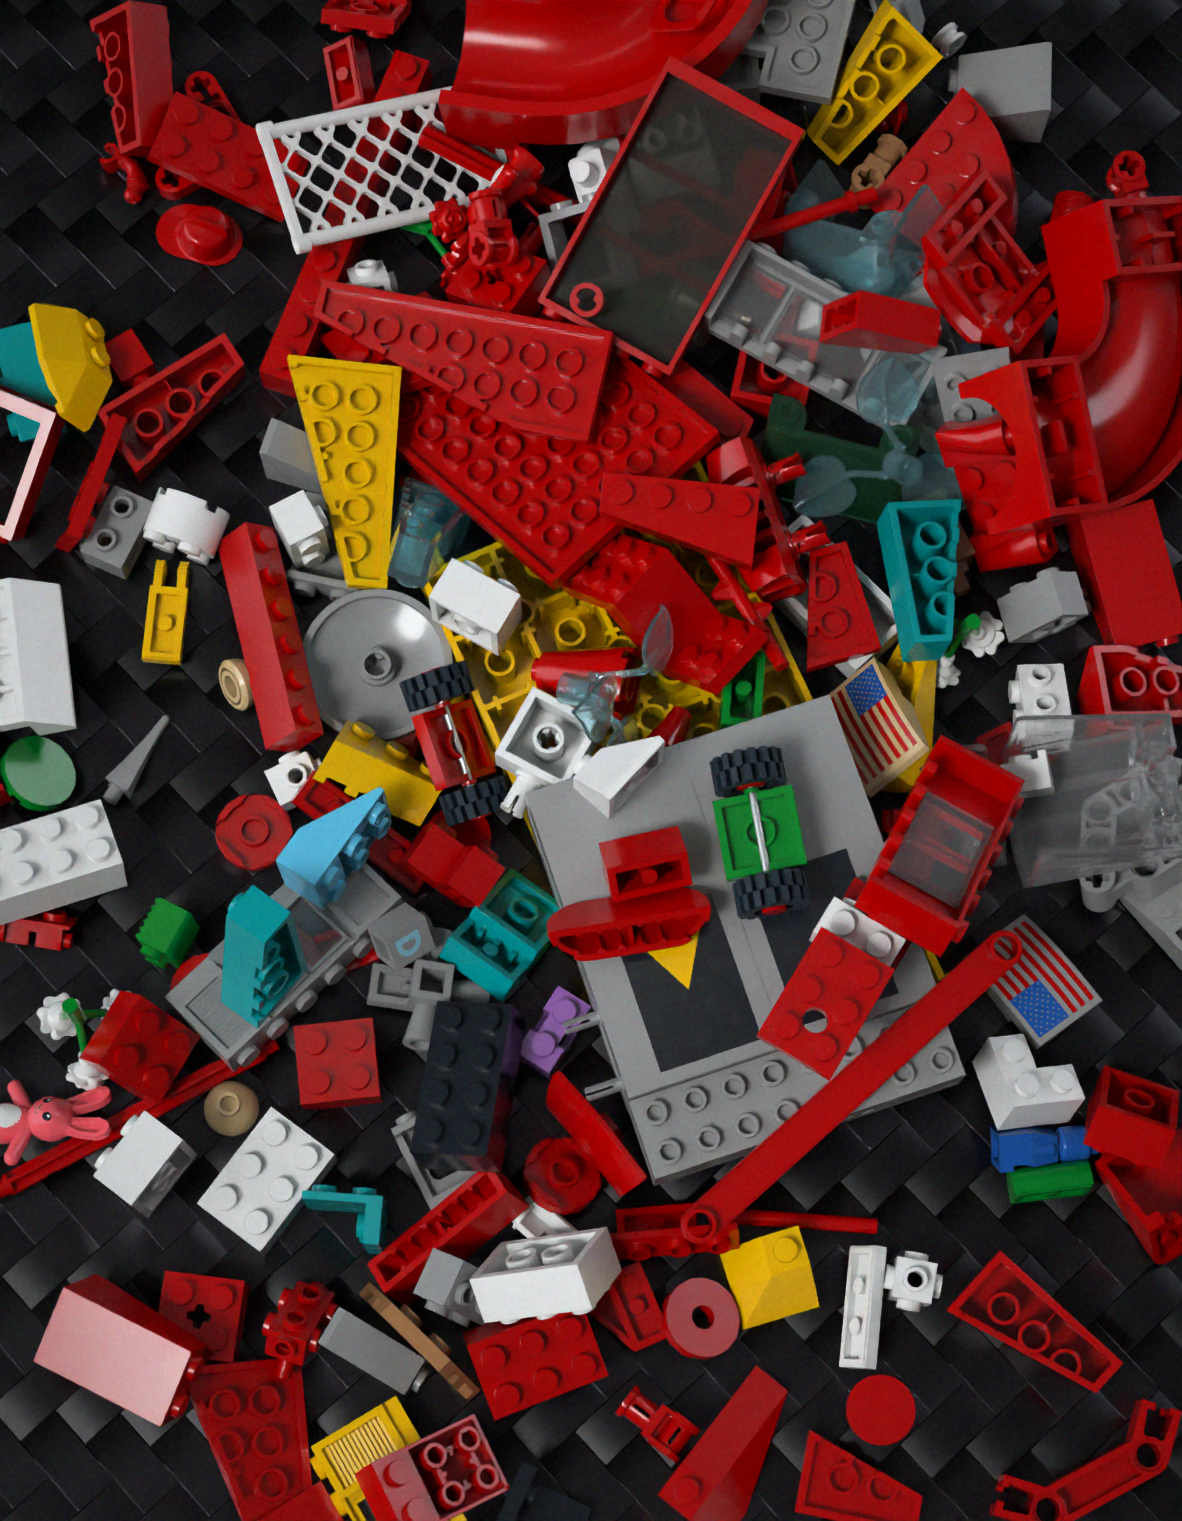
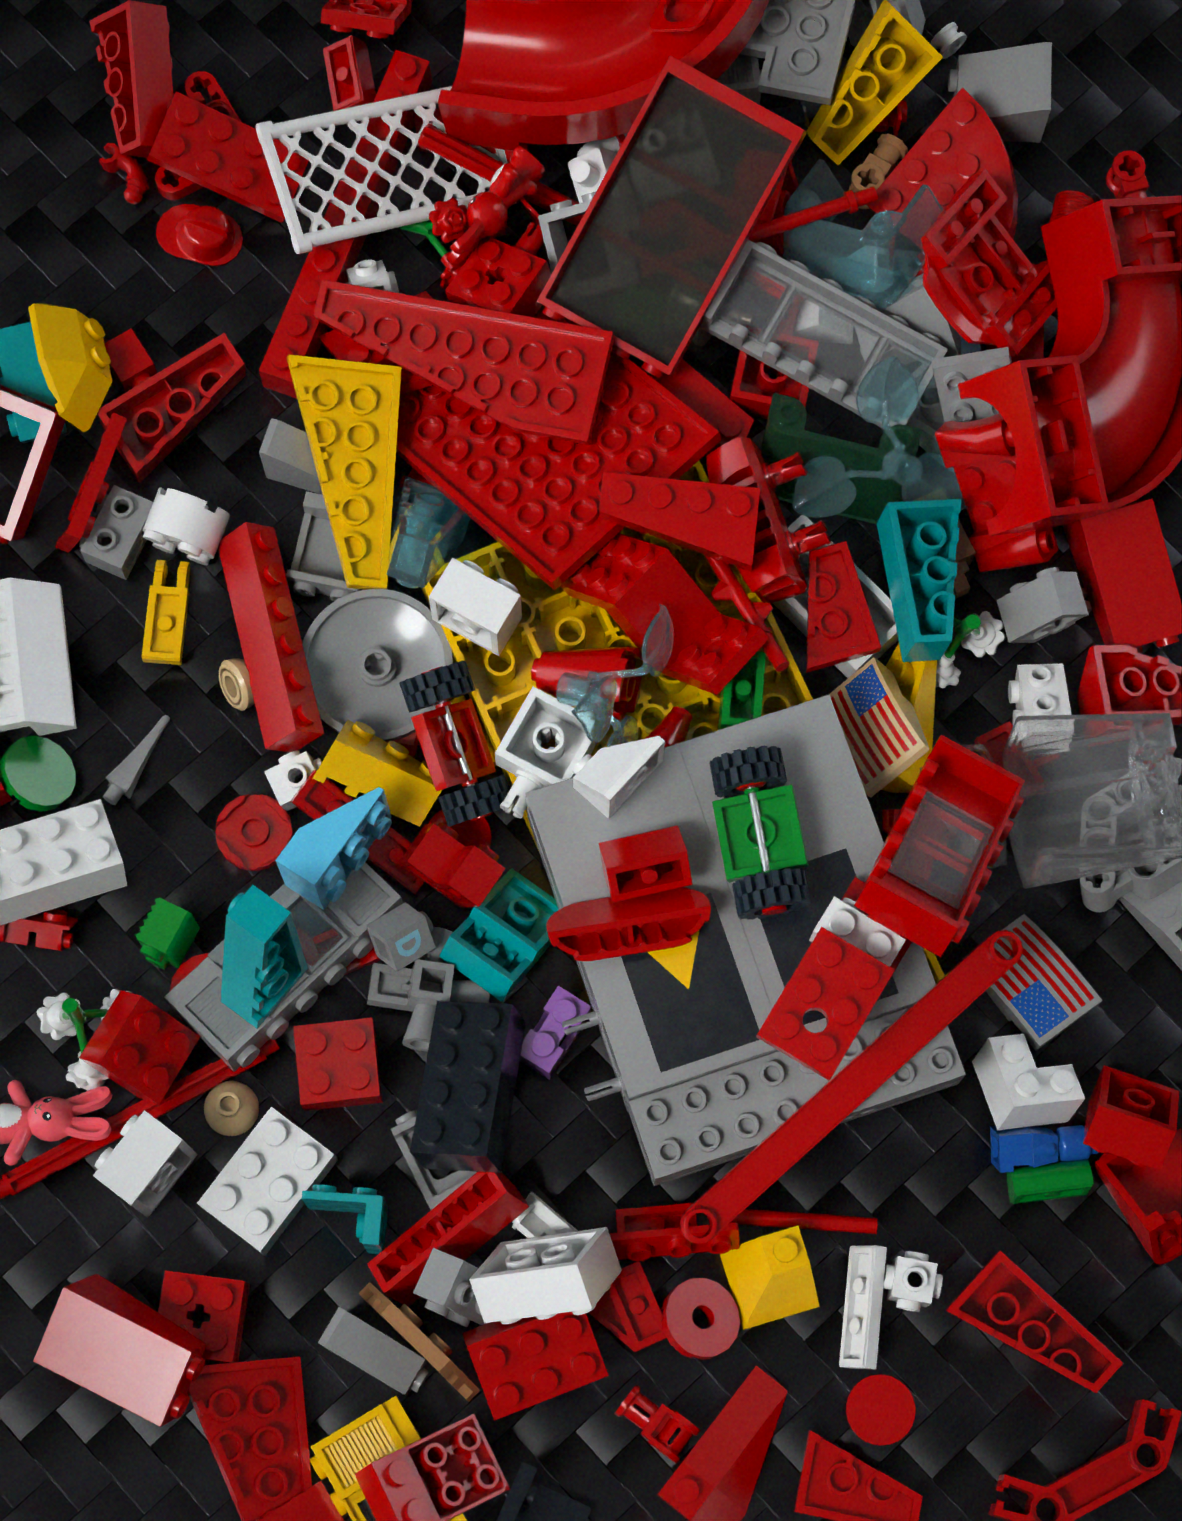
red brick [262,1280,339,1379] -> none
white brick [269,490,332,569] -> none
red connector [468,188,519,266] -> none
red tile [522,1137,601,1215] -> none
red panel [546,1070,648,1197] -> none
red bush [569,282,606,318] -> none
red slope [819,290,942,354] -> none
white brick [1000,749,1055,799] -> none

